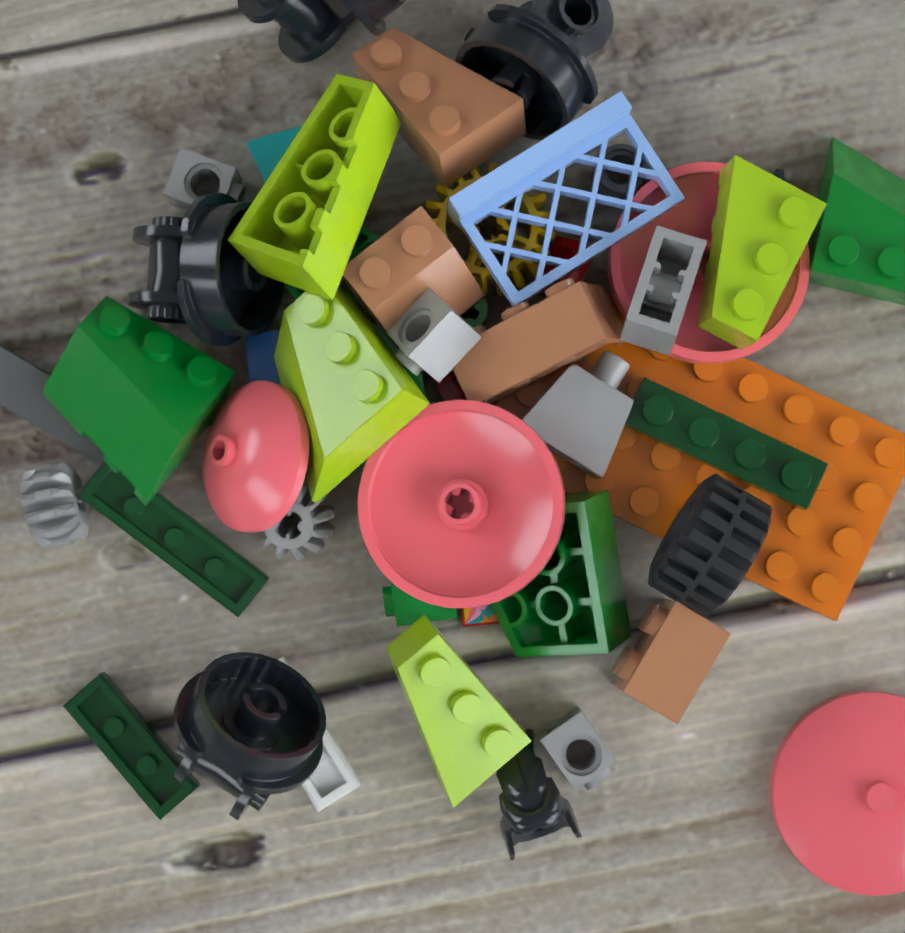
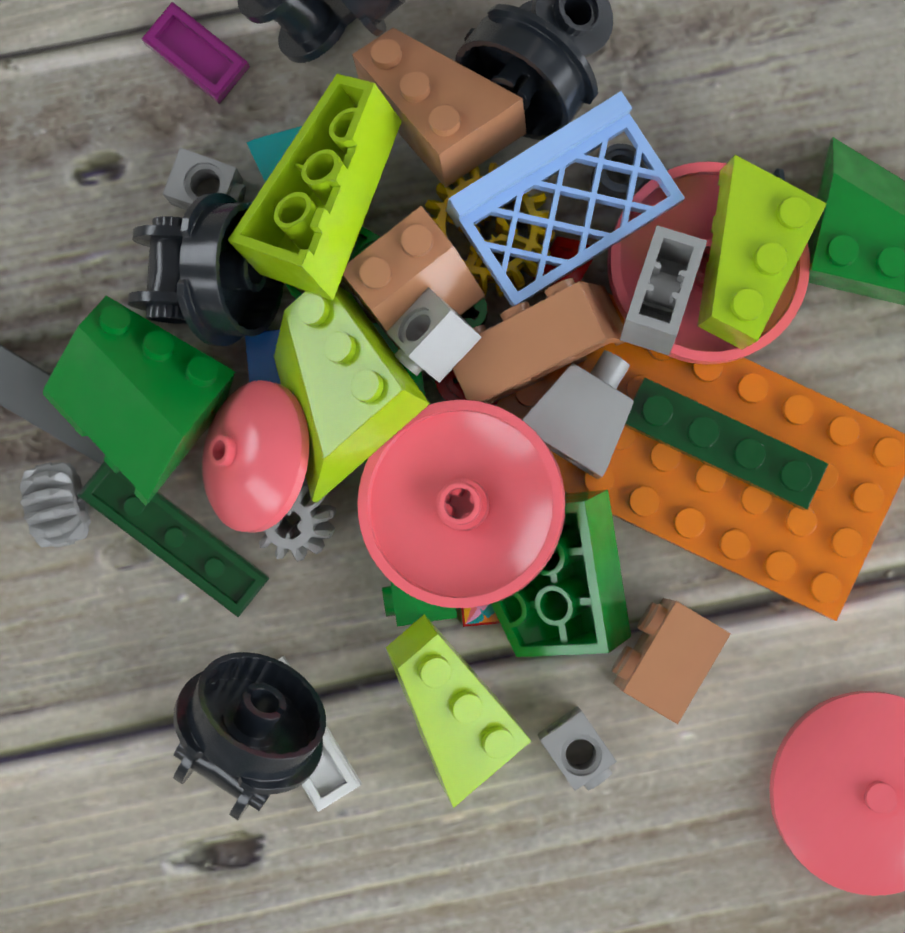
dark green tile [63,672,201,820] -> none
black hair [496,729,582,861] -> none
black tyre [648,474,772,617] -> none
none -> magenta tile [141,2,250,104]

